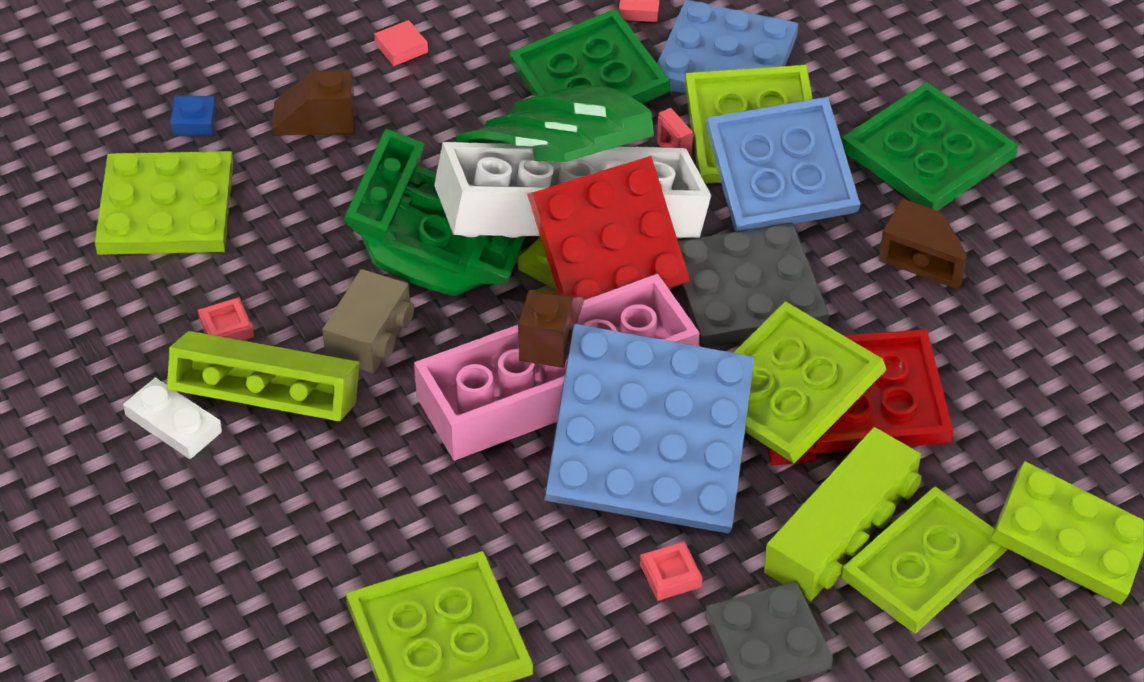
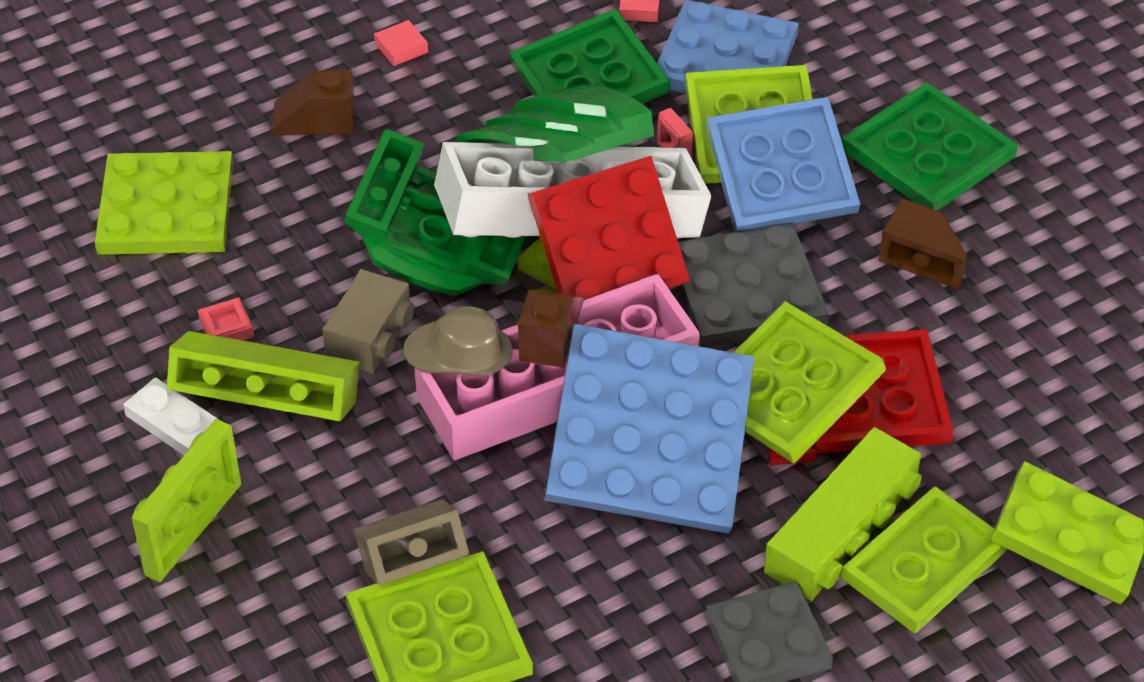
blue plate [170,95,216,136] -> none
coral tile [640,541,703,601] -> none
none -> lime plate [131,419,241,583]
none -> dark tan brick [353,499,469,585]
none -> dark tan piece [404,306,512,376]

